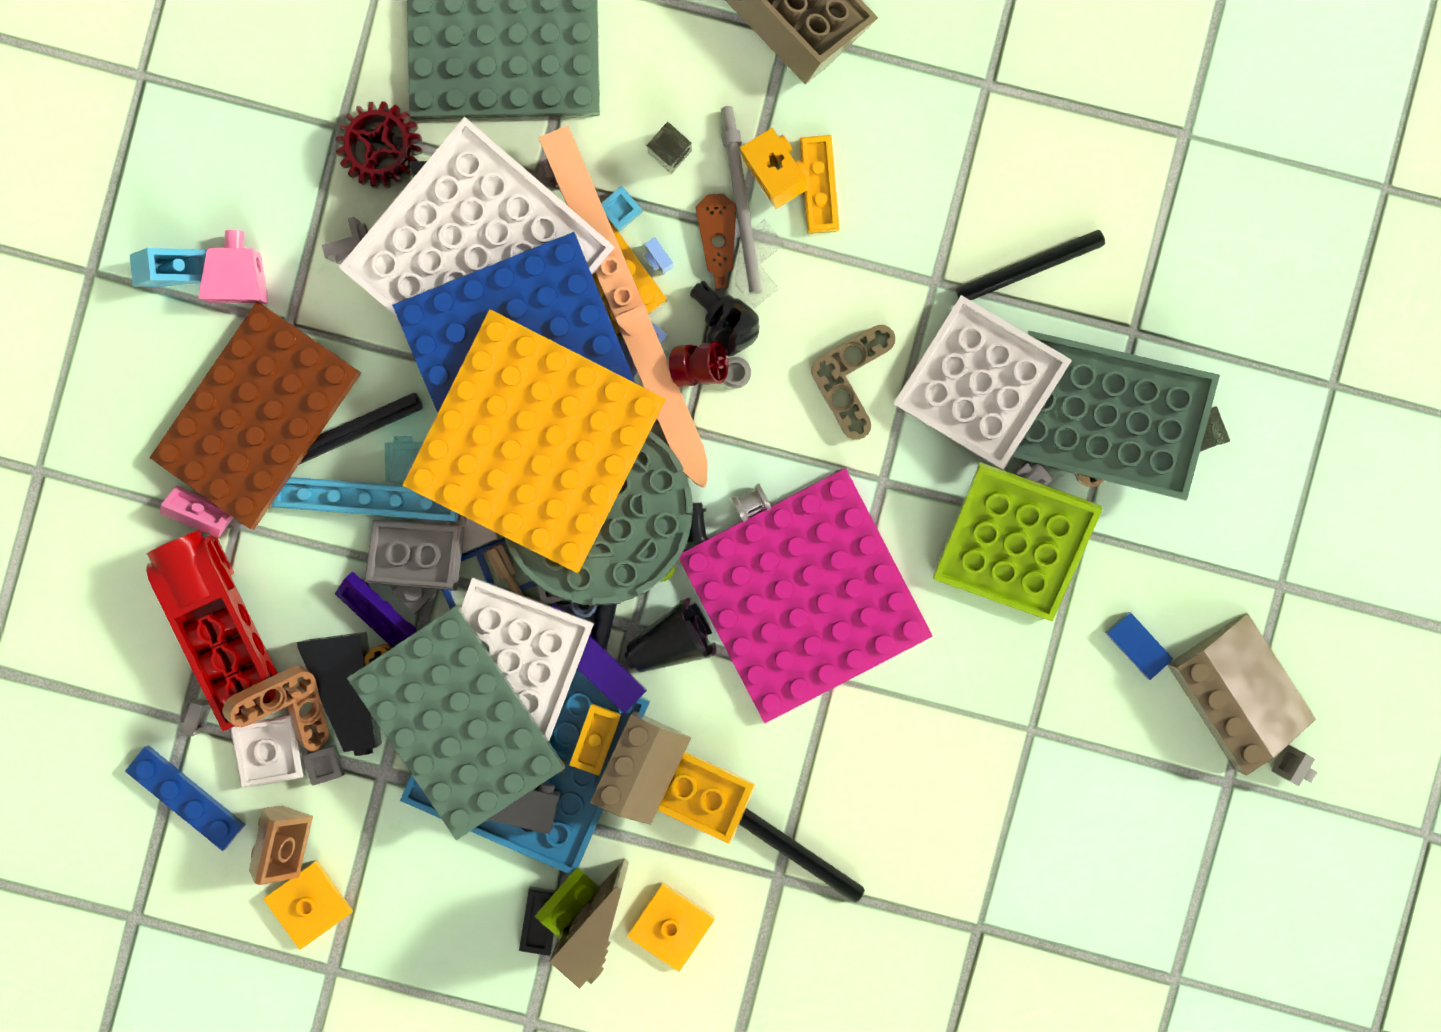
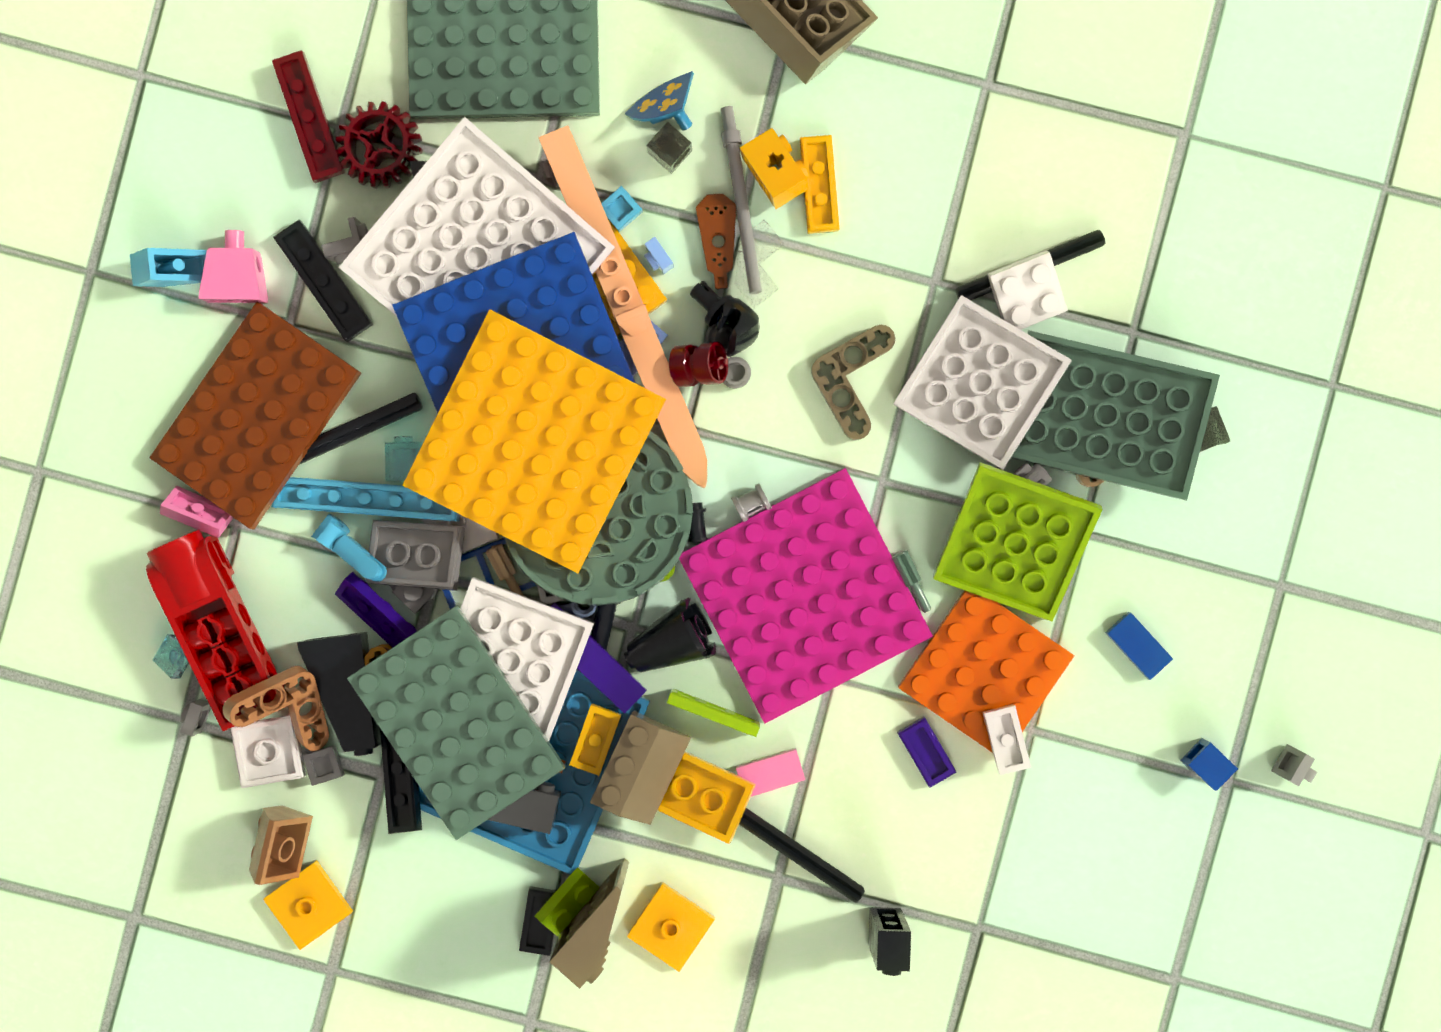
blue plate [125,745,246,851] -> none
slope [1168,613,1316,776] -> none
none -> clear light blue plate [153,634,189,679]
none -> dark red plate [272,50,345,183]
none -> black tile [273,220,374,342]
none -> medium azure piece [311,514,387,582]
none -> black tile [380,728,422,834]
none -> shield [625,71,694,131]
none -> lime tile [667,689,760,737]
none -> bright pink tile [736,748,805,797]
none -> black brick [868,907,911,976]
none -> sand green axle [892,550,931,613]
none -> dark purple tile [897,716,956,788]
none -> orange plate [898,590,1075,753]
none -> white plate [982,704,1031,776]
none -> white plate [987,250,1068,330]
none -> blue panel [1180,738,1238,791]

